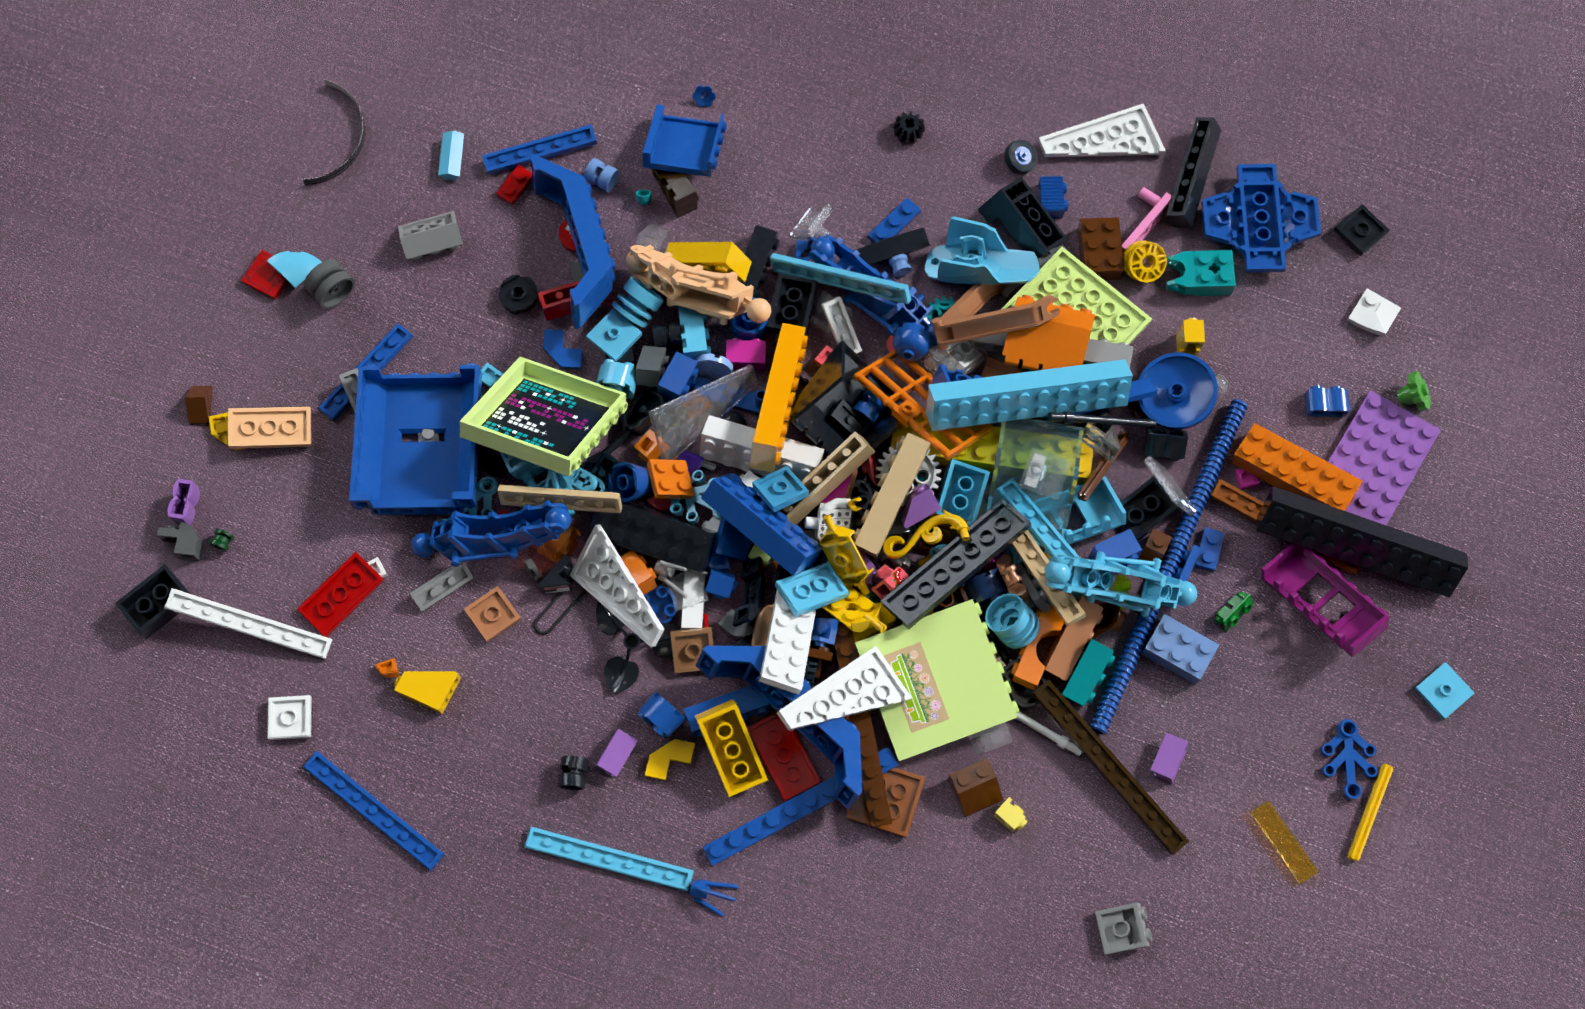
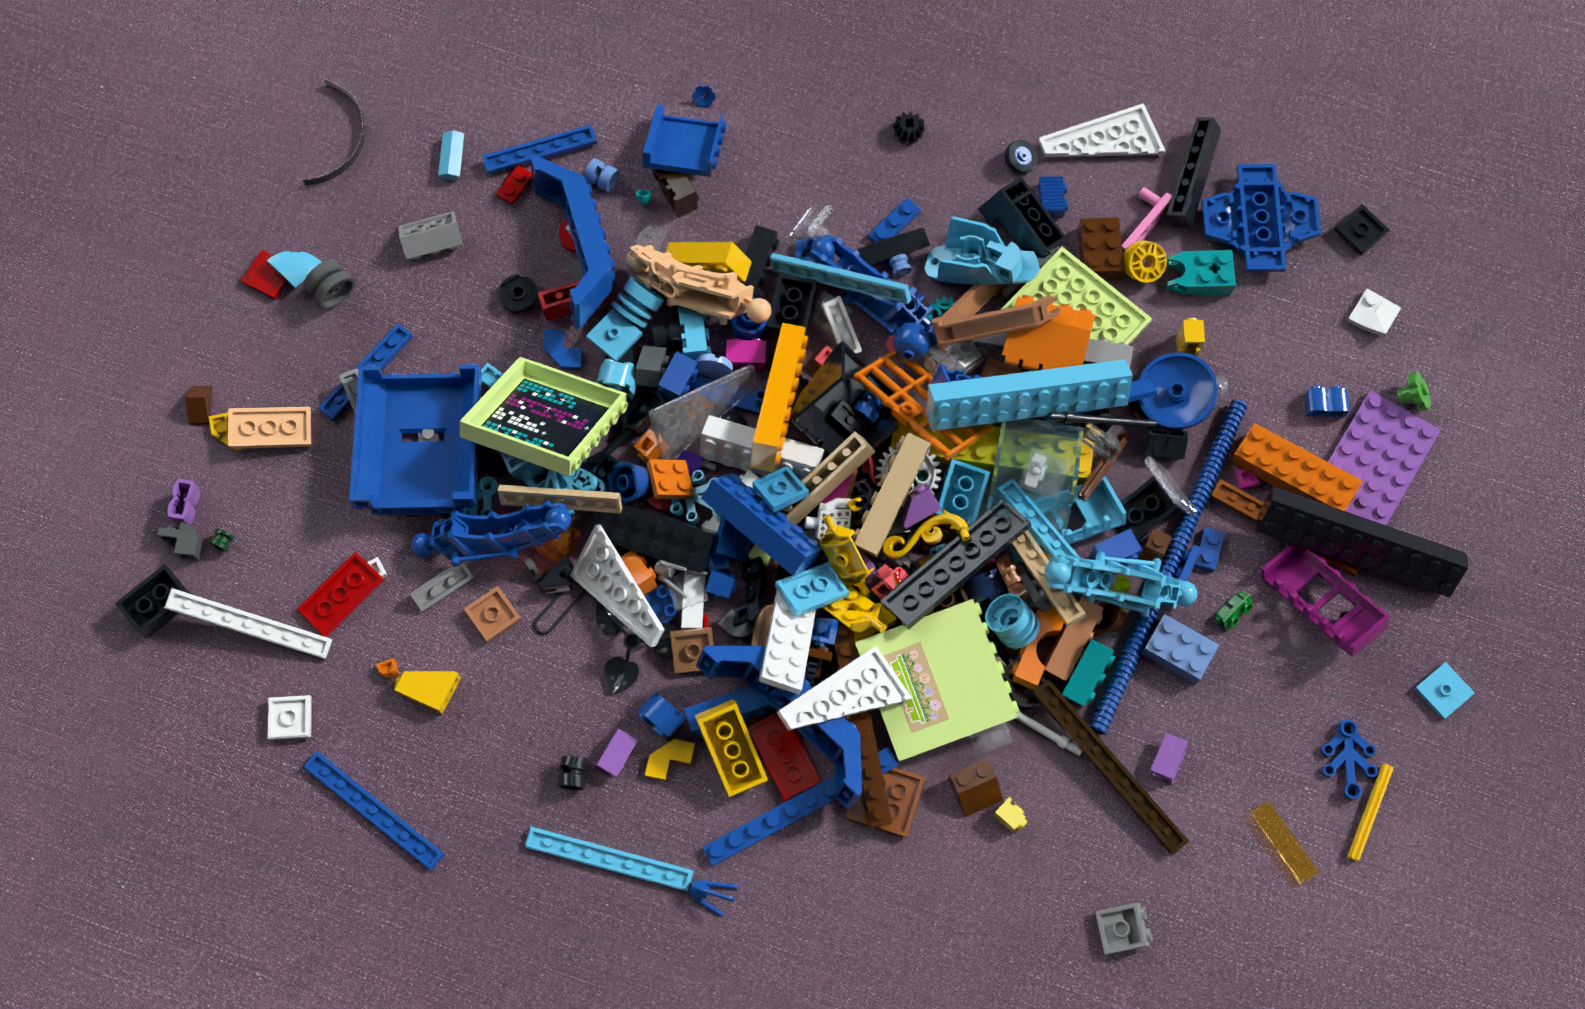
none -> medium azure brick [986,241,1023,283]

